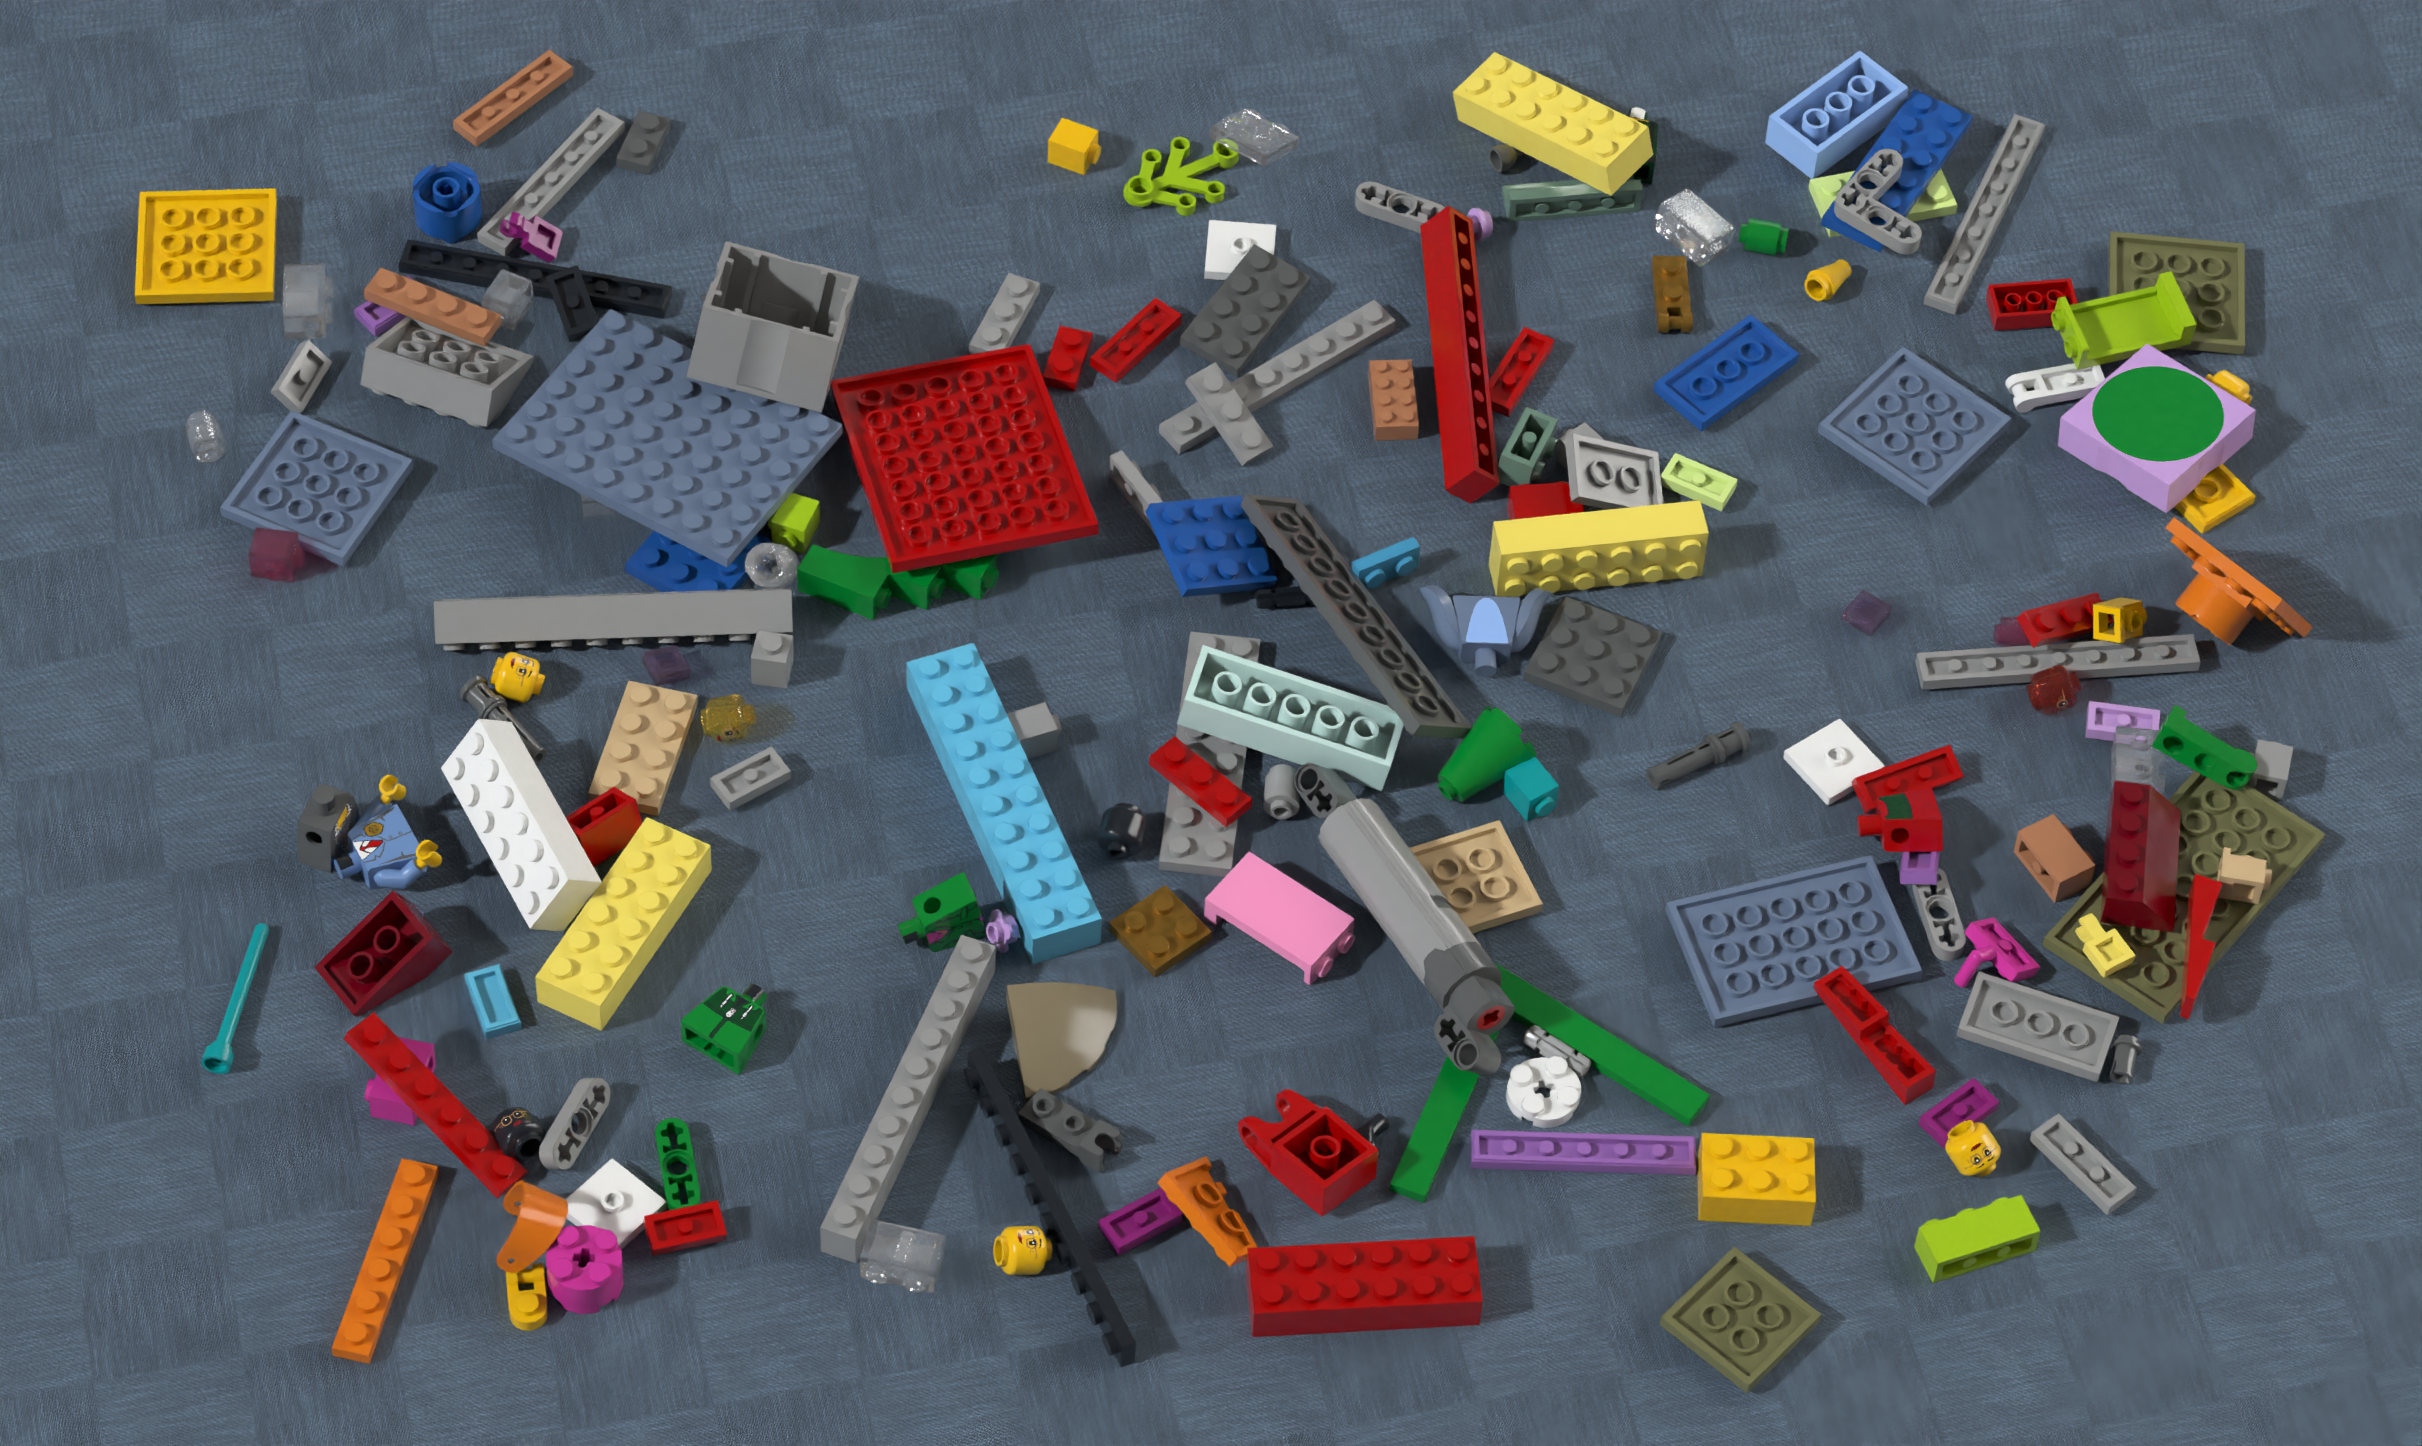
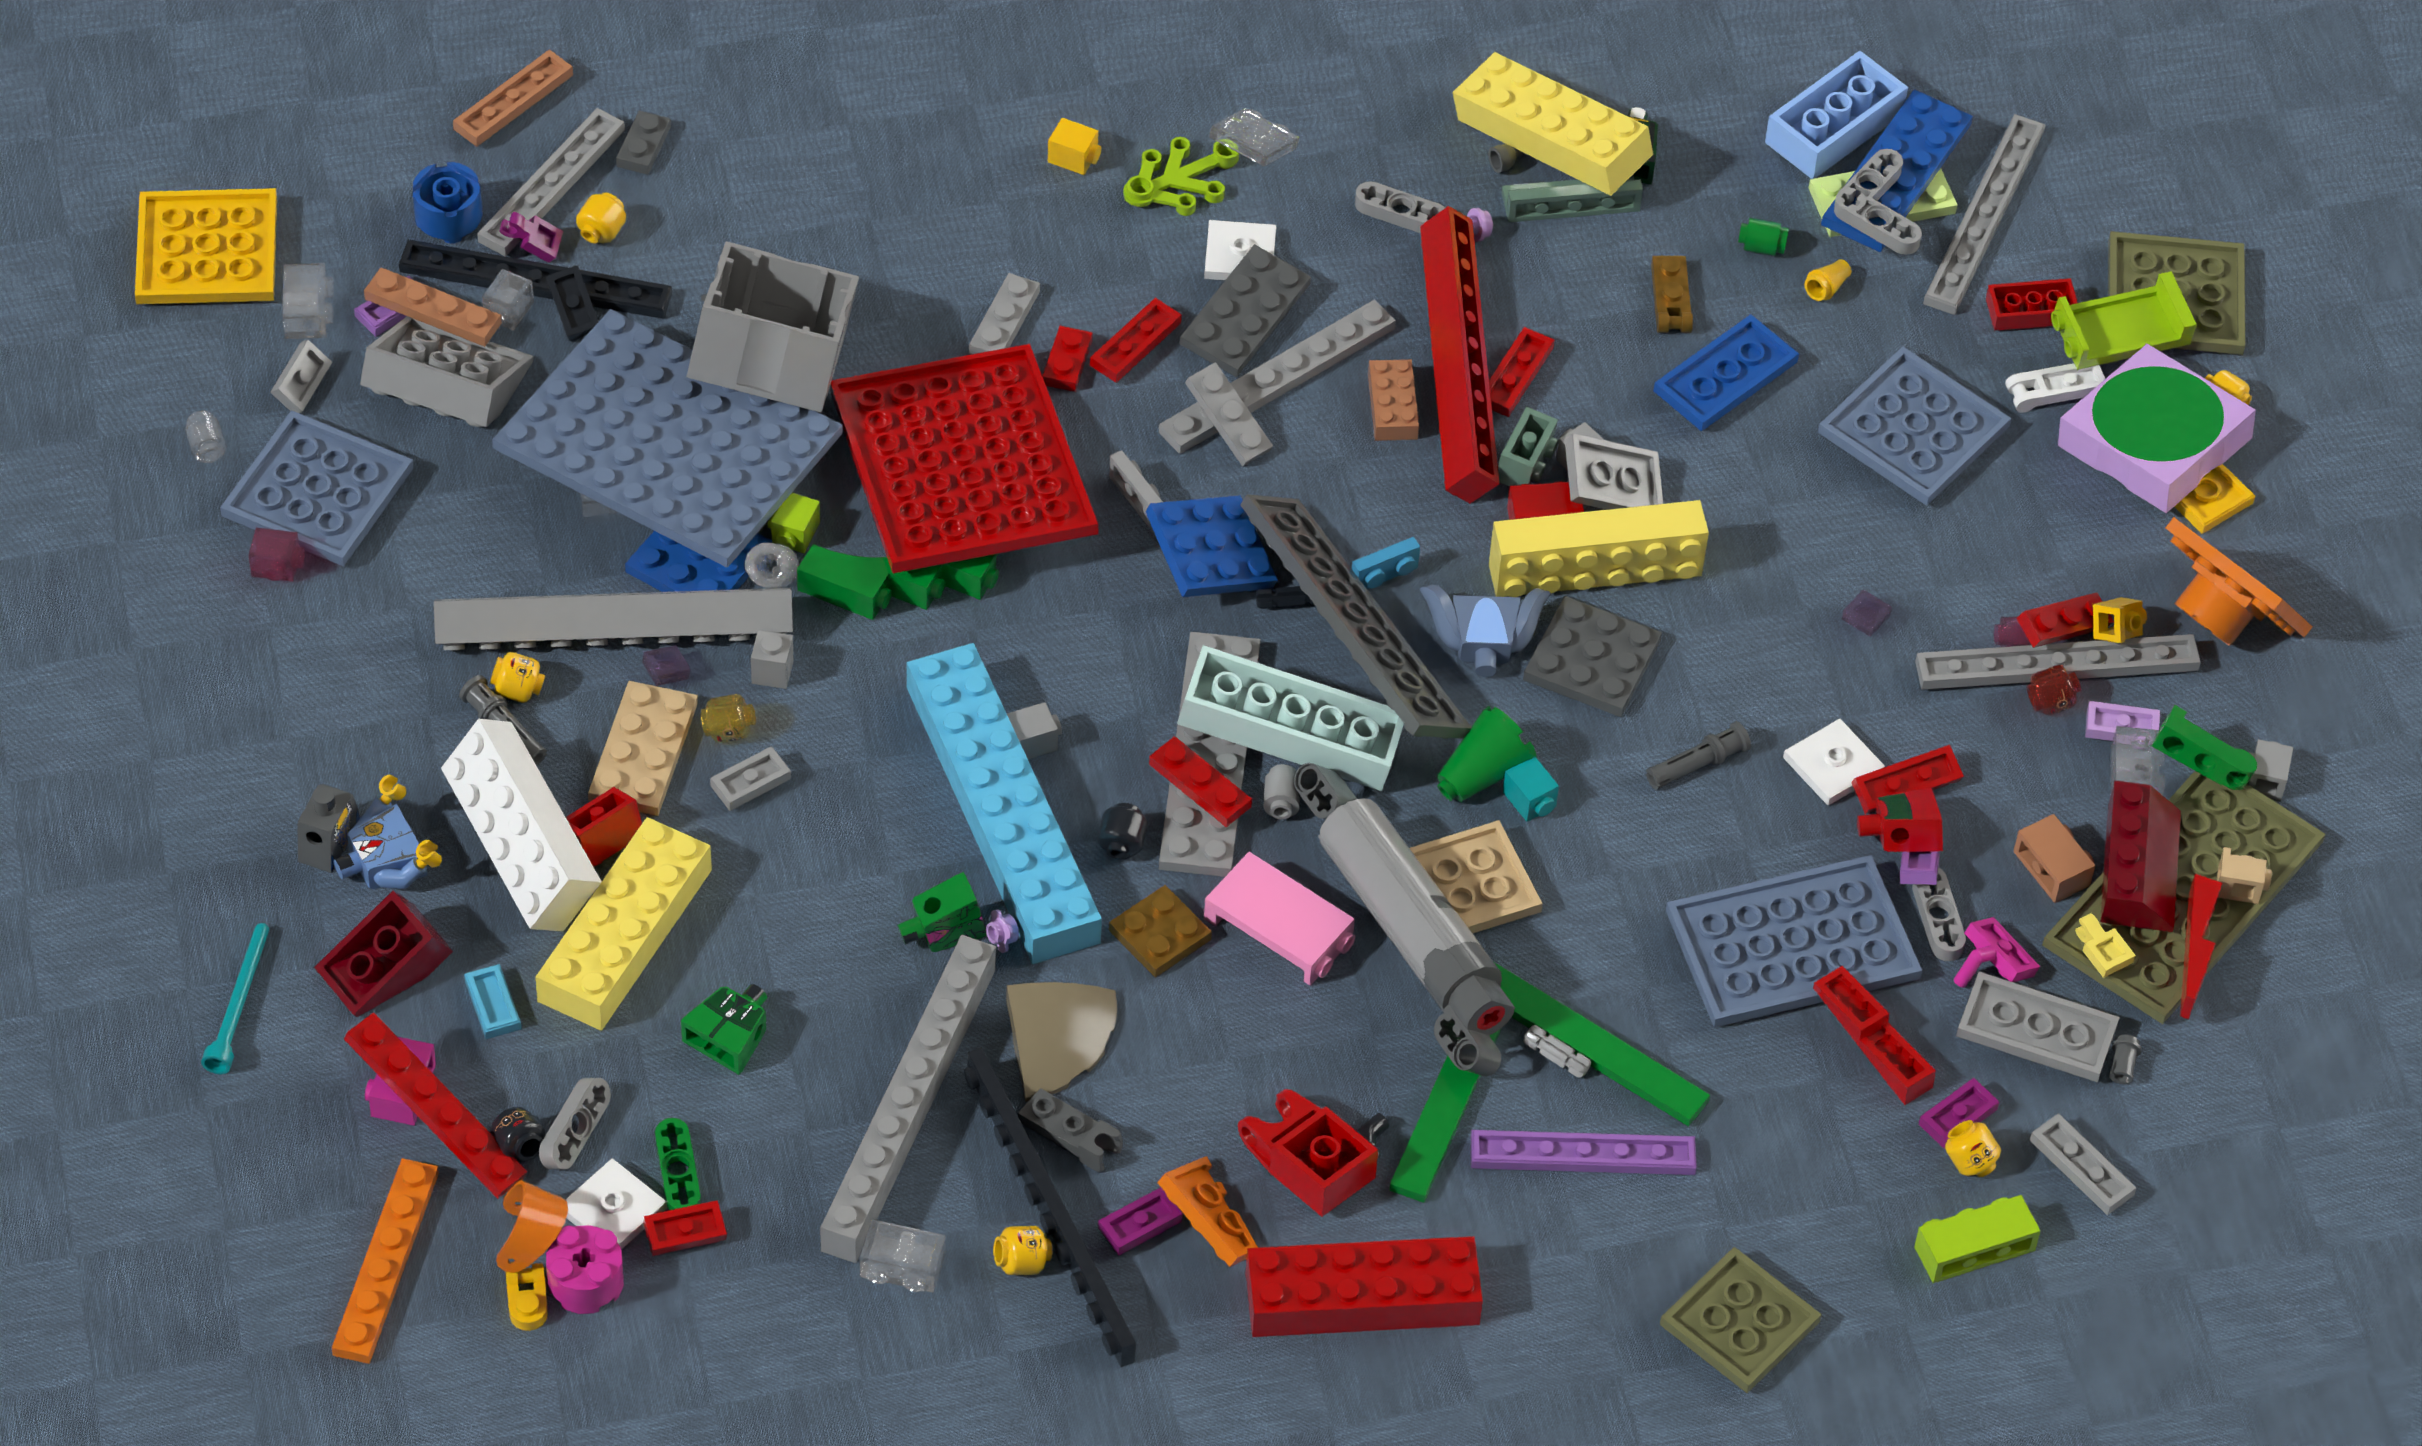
white plate [1506,1056,1581,1128] -> none
clear brick [1653,188,1735,267] -> none
yellowish green plate [1661,453,1738,512] -> none
yellow brick [1697,1133,1816,1226] -> none
none -> yellow head [576,192,626,244]

